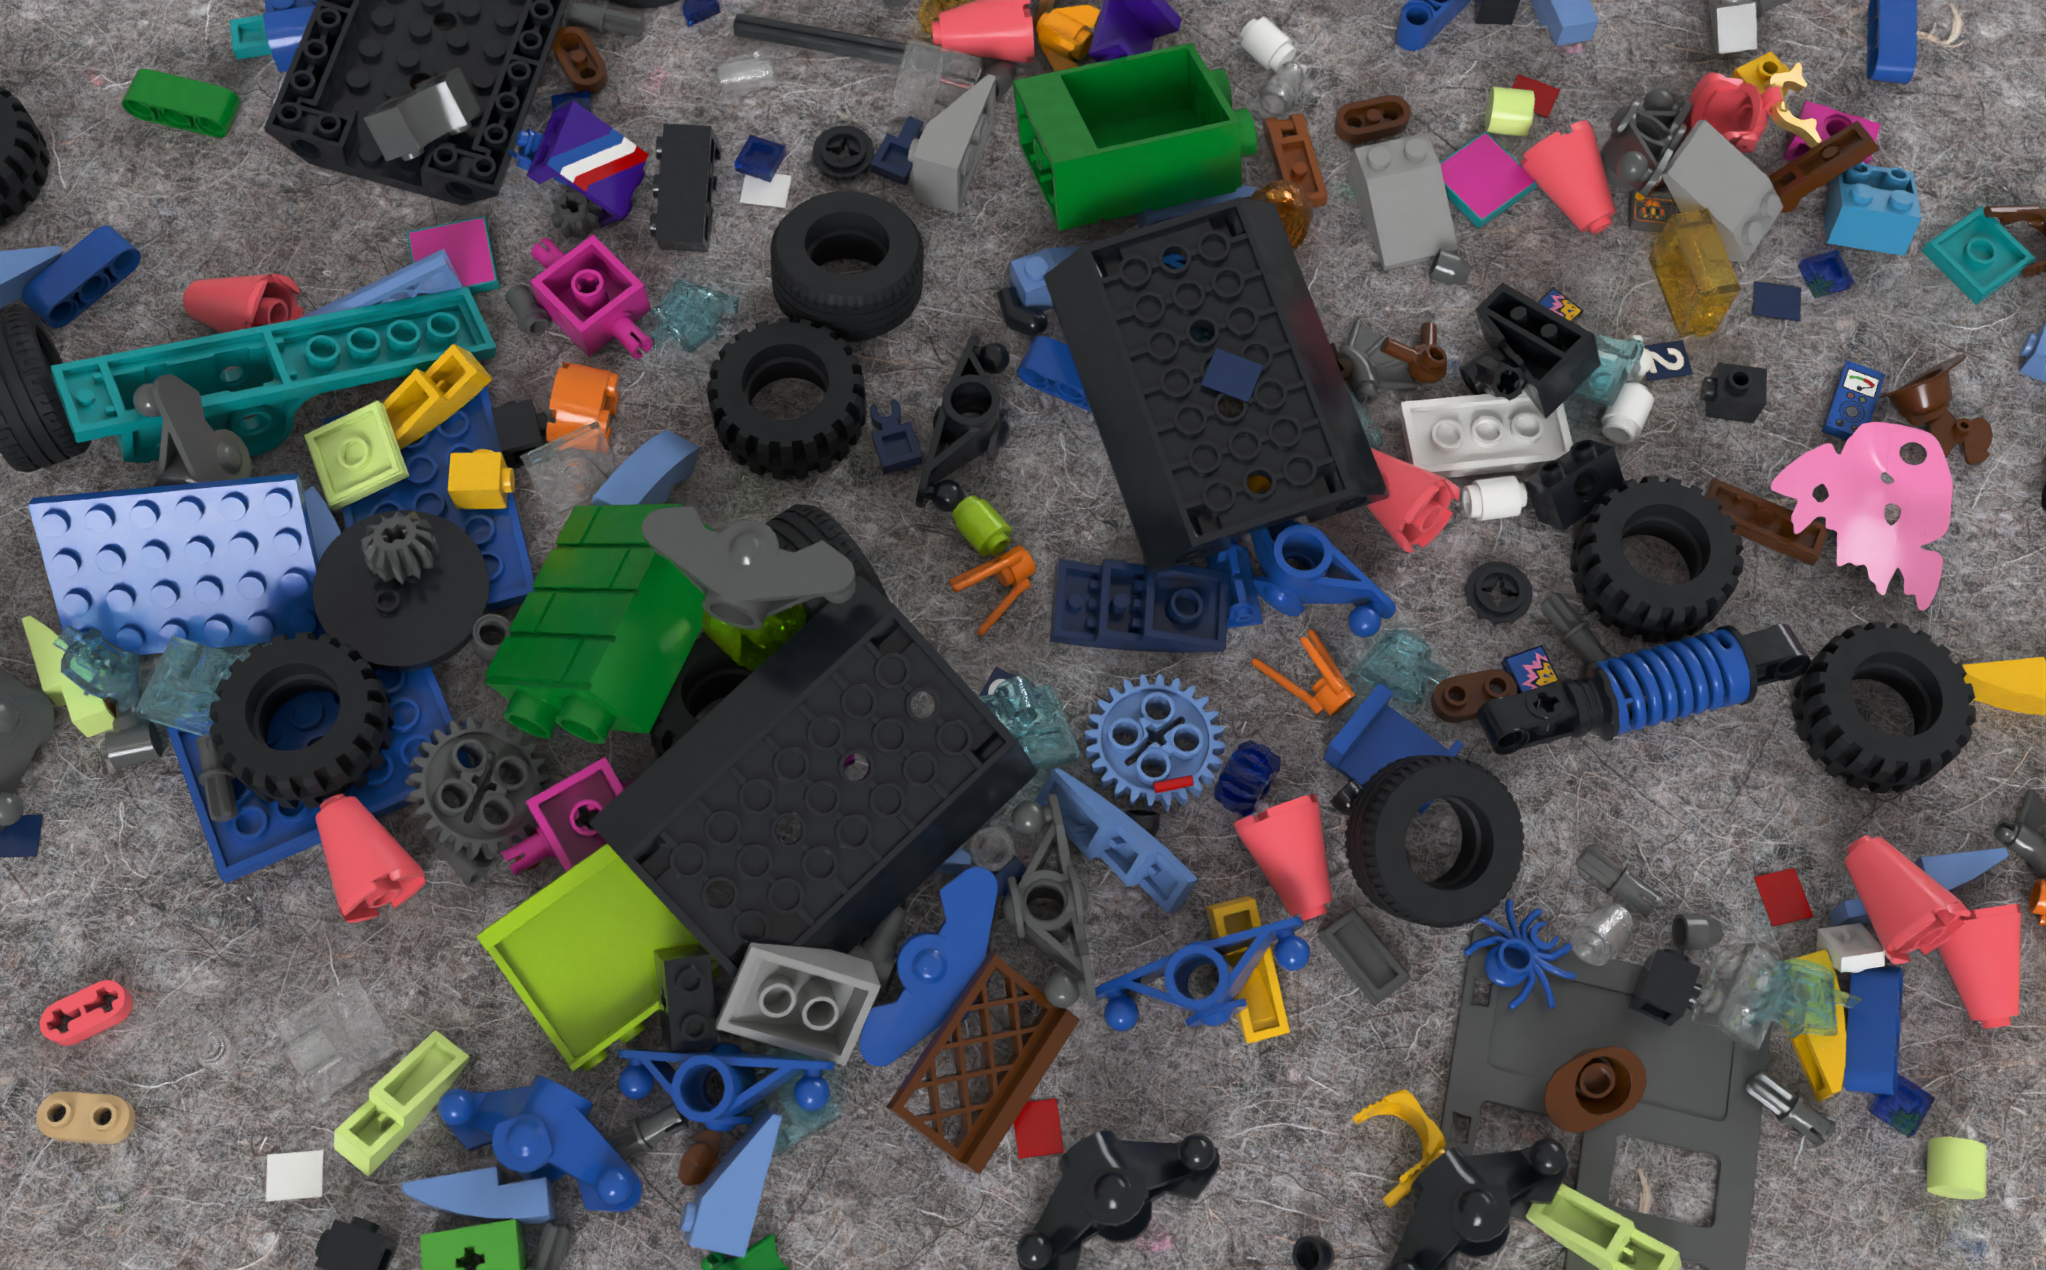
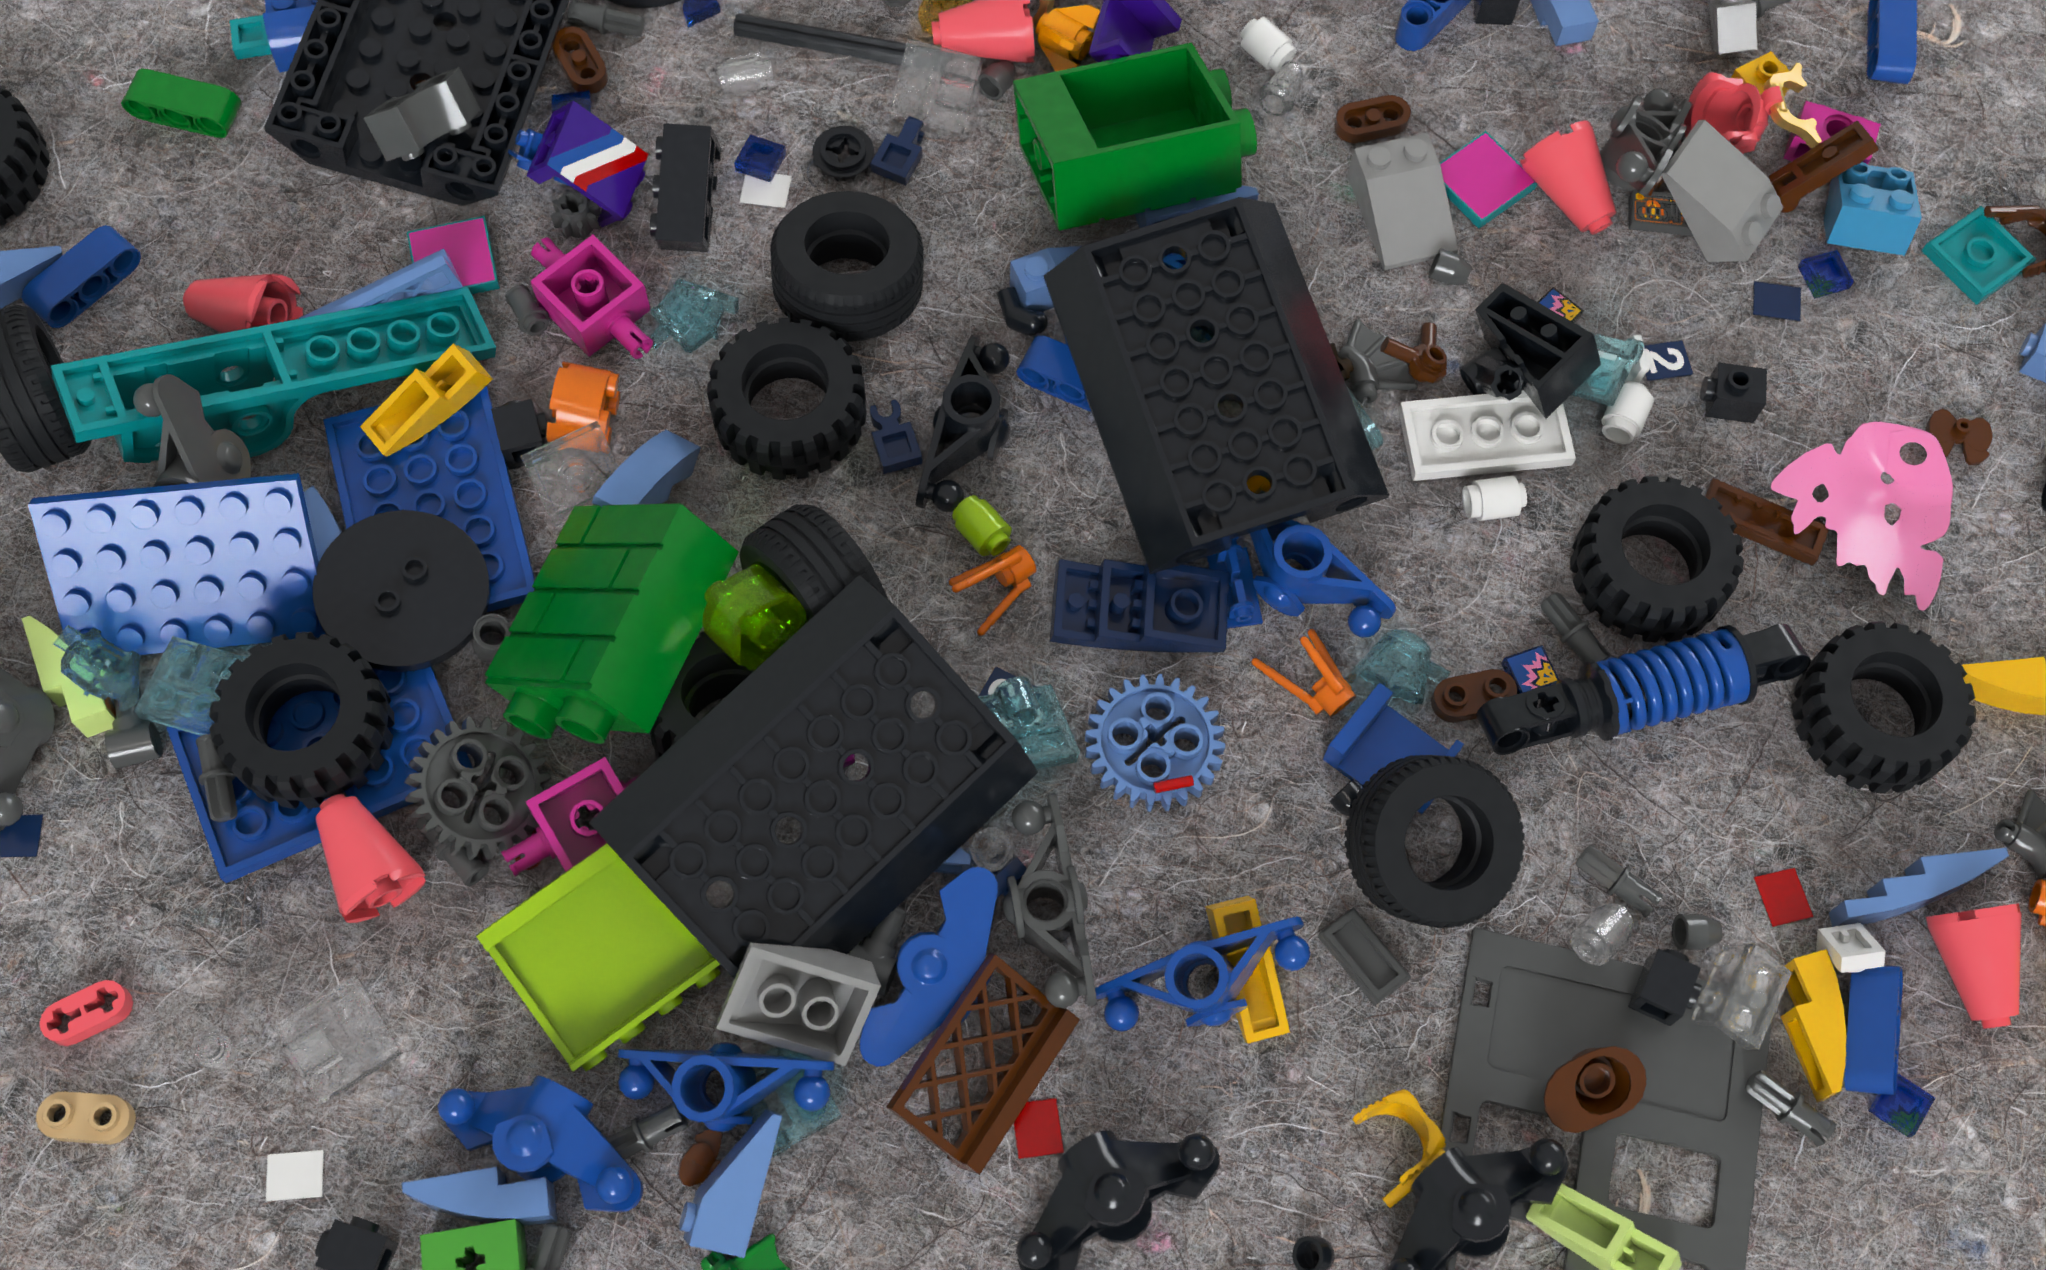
yellowish green tile [304,400,409,511] -> none
yellowish green slope [334,1030,470,1177] -> none
dark grey gear [361,510,439,584] -> none
yellow brick [448,449,515,509] -> none
dark grey piece [641,506,856,630] -> none
black brick [654,943,719,1053] -> none
light grey slope [908,74,996,214] -> none
medium blue slope [1034,768,1199,914] -> none
black hinge [1125,810,1160,837] -> none
dark blue sticker [1201,348,1263,402] -> none
clear blue gear [1214,740,1281,817] -> none
coral cone [1233,793,1333,921] -> none
clear orange hair [1250,180,1313,250] -> none
dark orange plate [1263,113,1328,212] -> none
coral cone [1366,448,1460,553] -> none
blue animal [1463,899,1576,1009] -> none
black gear [1464,562,1533,626] -> none
yellowish green piece [1484,86,1535,137] -> none
red sticker [1512,74,1561,118] -> none
black brick [1524,439,1625,530] -> none
clear yellow window [1649,208,1741,338] -> none
clear light blue piece [1747,958,1862,1038] -> none
blue tile [1821,360,1886,441] -> none
coral cone [1844,835,1971,965] -> none
reddish brown piece [1879,354,1967,426] -> none
yellowish green piece [1927,1136,1987,1199] -> none

